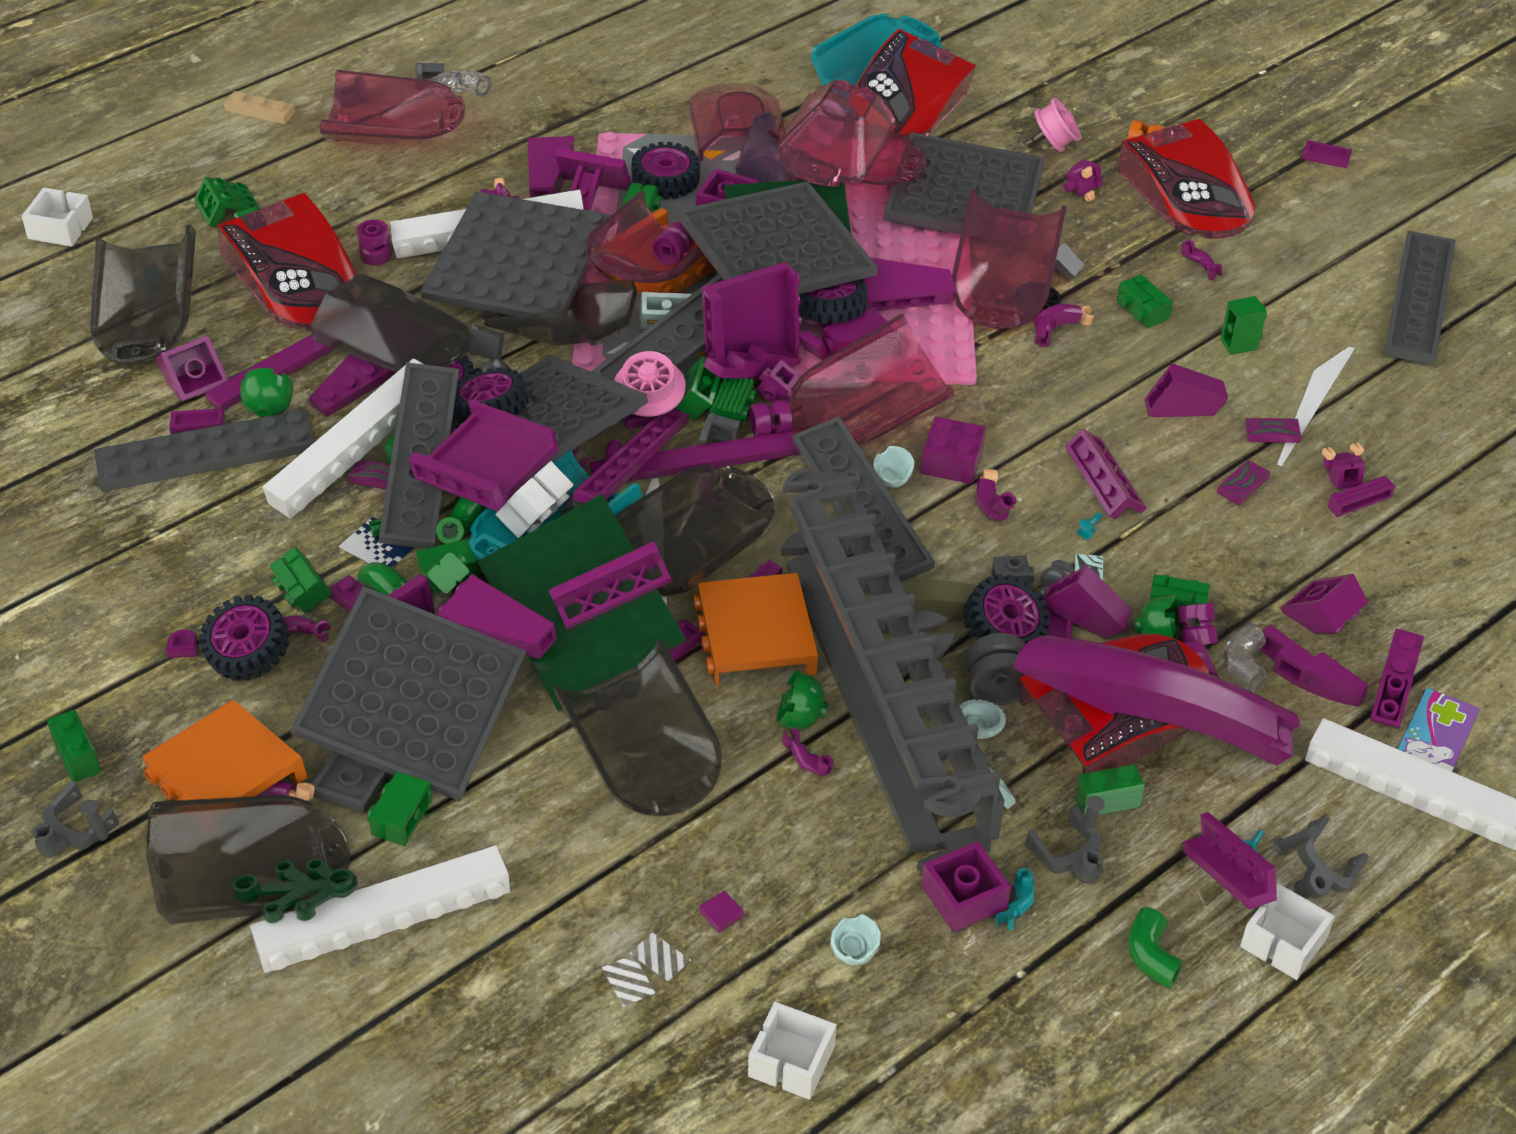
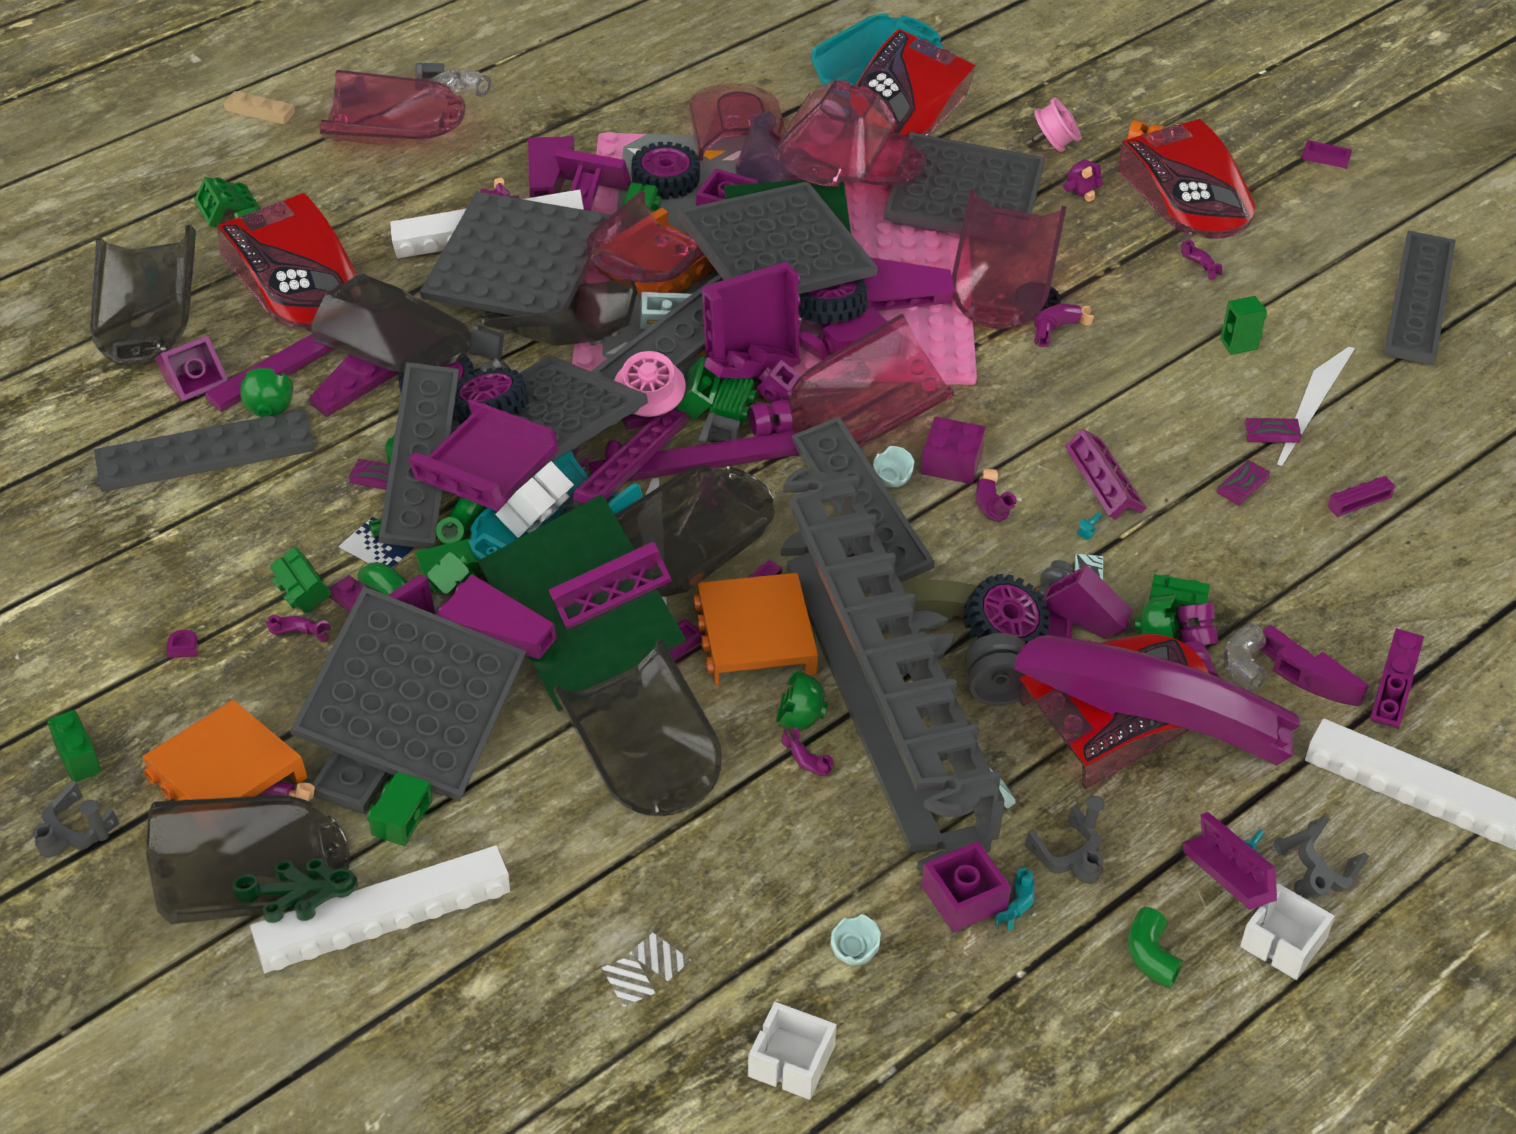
white piece [22,188,93,247] -> none
magenta tile [169,408,225,434] -> none
wheel [199,595,290,681] -> none
white brick [262,358,422,519] -> none
magenta wheel [357,219,392,266] -> none
magenta wheel [652,222,694,265] -> none
magenta tile [699,890,744,933] -> none
light aqua hat [959,699,1006,739] -> none
dark grey brick [991,555,1034,587] -> none
tile [1042,242,1085,281] -> none
green brick [1074,764,1145,816] -> none
green brick [1117,274,1173,328] -> none
magenta slope [1144,363,1228,417] -> none
magenta slope [1280,573,1368,634] -> none
magenta piece [1322,443,1365,489] -> none
sticker [1398,688,1480,772] -> none

